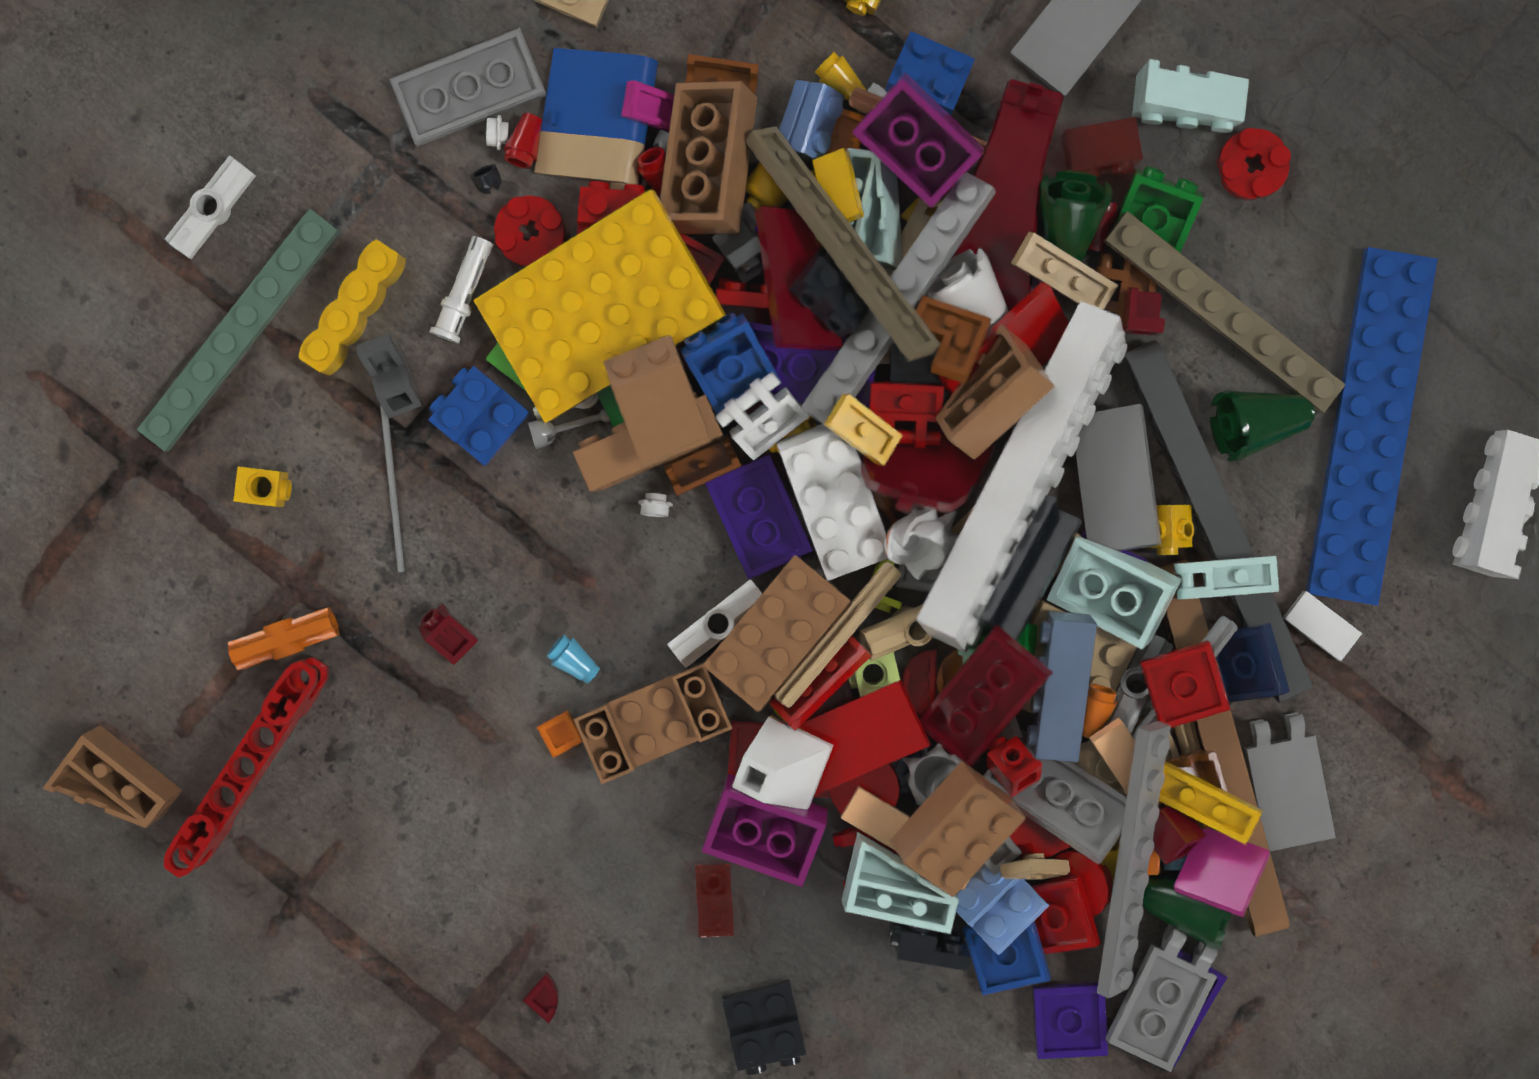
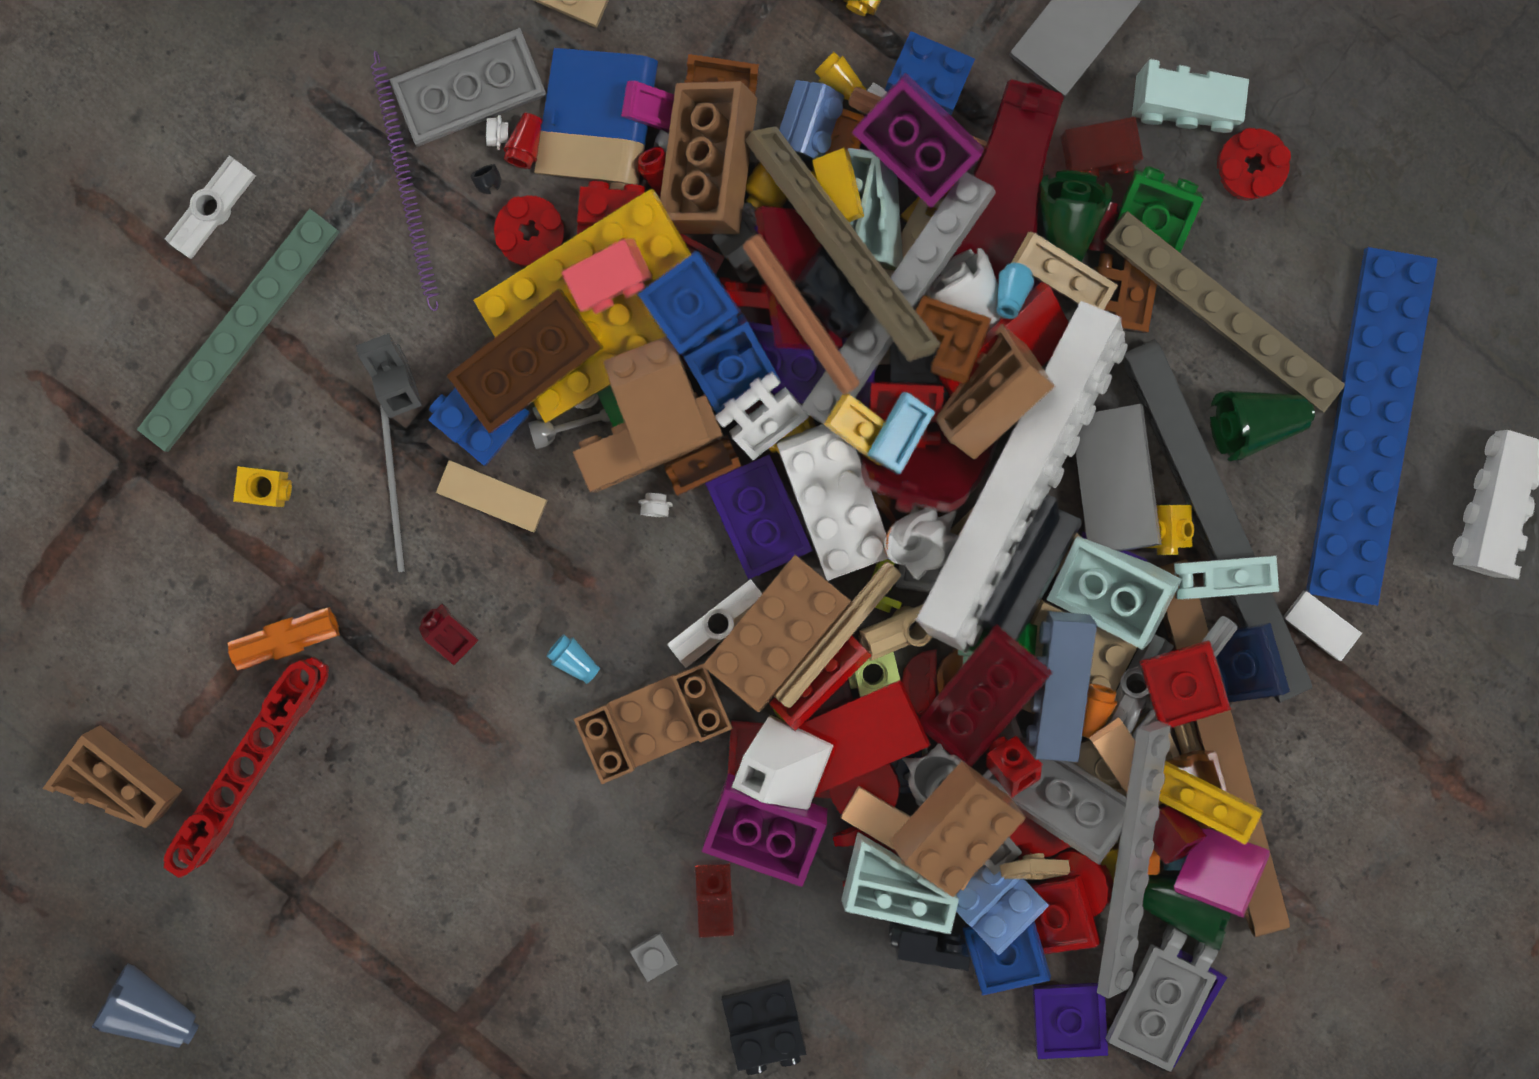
yellow brick [299,239,406,375] -> none
white pin [429,236,493,344] -> none
dark red tile [522,972,559,1024] -> none
orange tile [537,709,583,758] -> none
dark red panel [1122,287,1165,336] -> none
light grey tile [1243,712,1336,851] -> none
none -> sand blue cone [92,963,199,1048]
none -> medium lavender piece [371,51,439,311]
none -> tan tile [436,460,548,532]
none -> reddish brown plate [447,289,604,433]
none -> coral brick [561,238,653,314]
none -> light grey plate [630,932,678,982]
none -> blue plate [638,251,741,354]
none -> nougat axle [743,234,860,395]
none -> medium azure tile [867,392,935,474]
none -> medium azure cone [997,263,1034,319]

